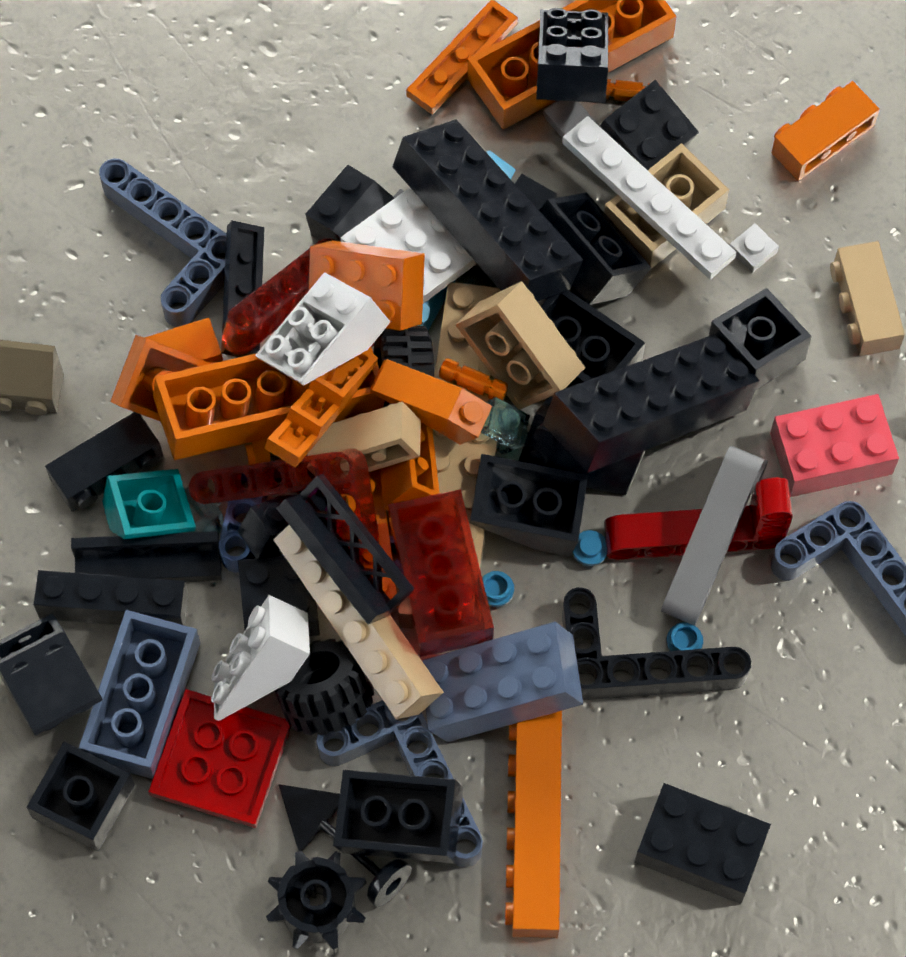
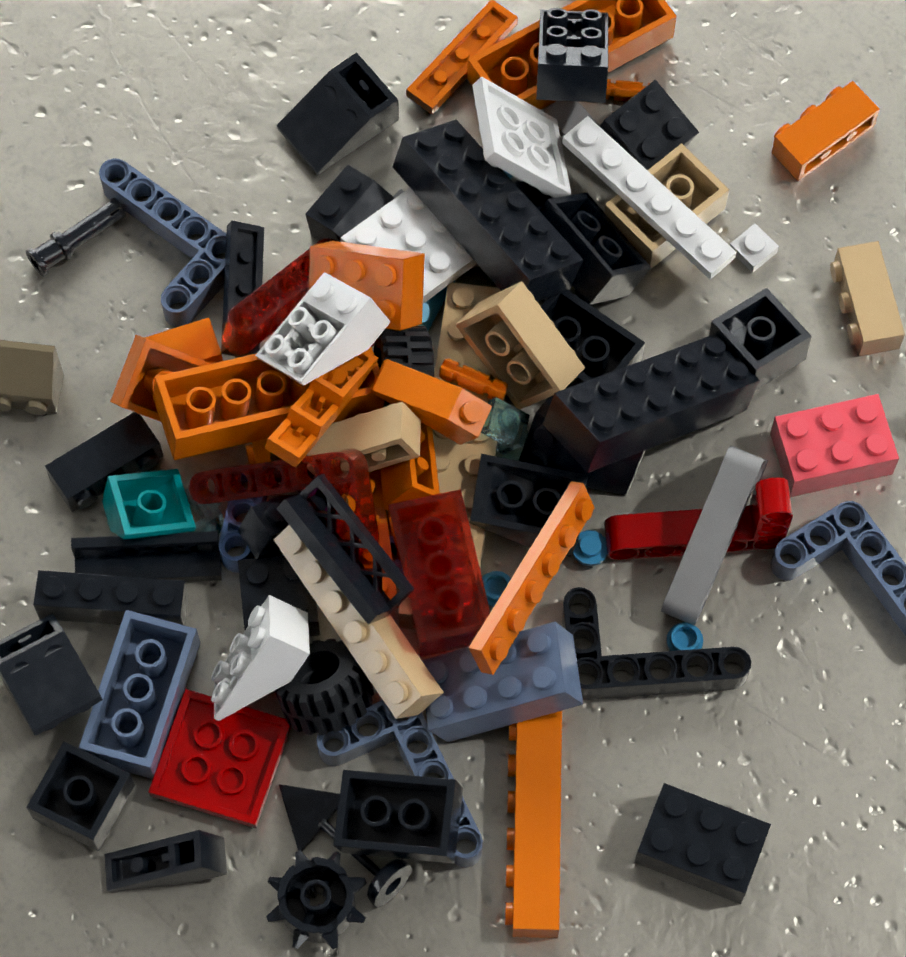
none -> black pin [26,198,126,277]
none -> black slope [104,830,227,892]
none -> black slope [276,52,399,175]
none -> orange plate [469,481,595,675]
none -> white plate [472,77,571,198]

